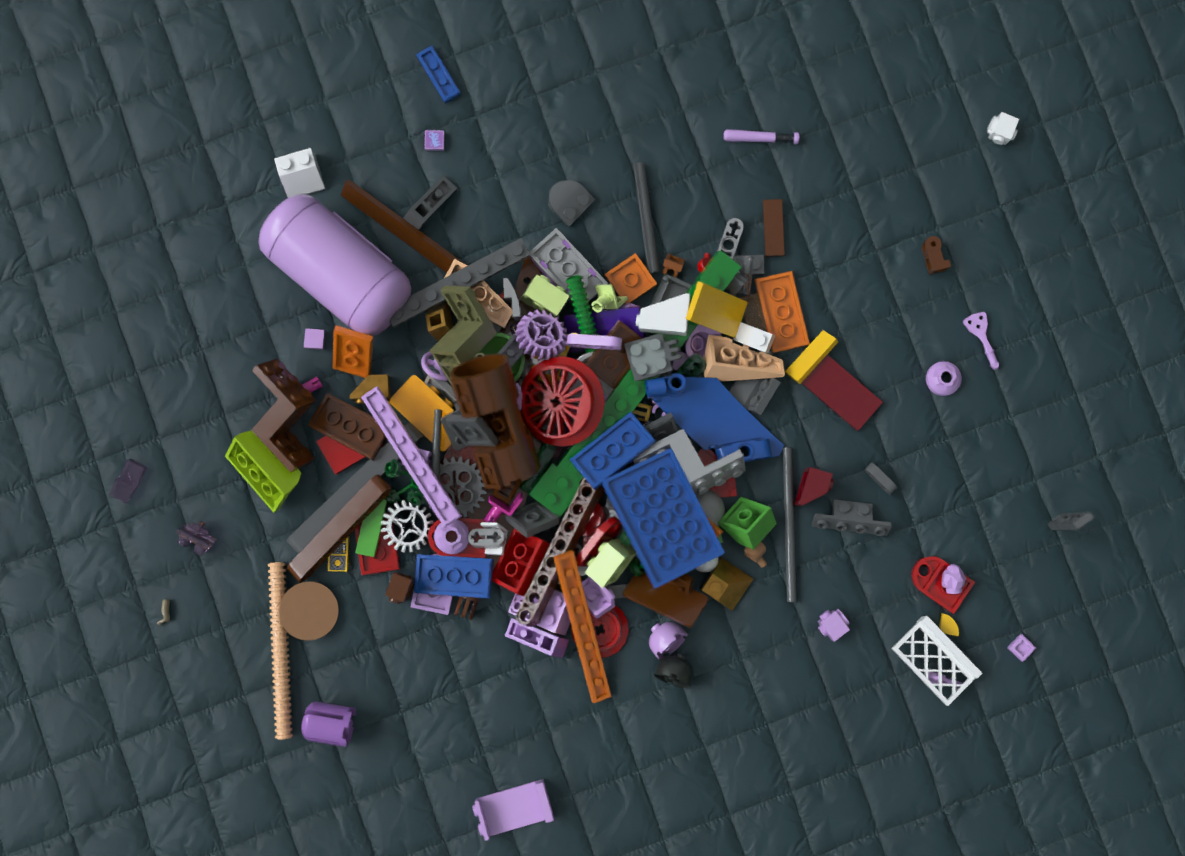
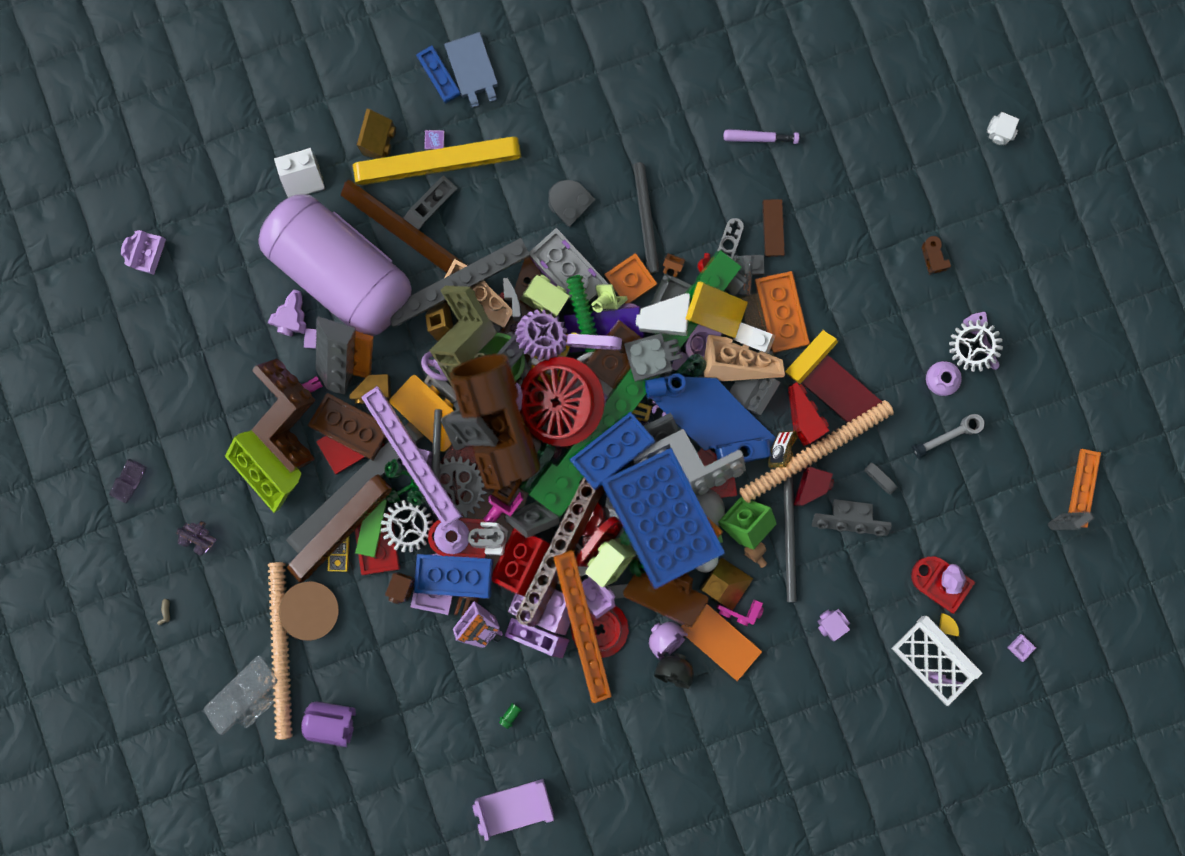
none -> lavender slope [121,230,166,275]
none -> clear bracket [204,656,278,735]
none -> lavender rock [268,290,307,336]
none -> dark grey slope [316,317,356,395]
none -> yellow beam [353,137,521,185]
none -> pearl gold slope [357,109,396,159]
none -> sand blue tile [444,32,498,108]
none -> lavender torso [453,602,503,648]
none -> green pin [499,703,522,729]
none -> orange tile [681,604,762,681]
none -> dark pink bracket [716,600,764,626]
none -> light nougat piece [739,400,894,503]
none -> slope [768,431,798,468]
none -> red slope [788,382,829,446]
none -> light grey piece [912,414,984,459]
none -> white gear [949,320,1003,372]
none -> orange tile [1068,449,1101,528]

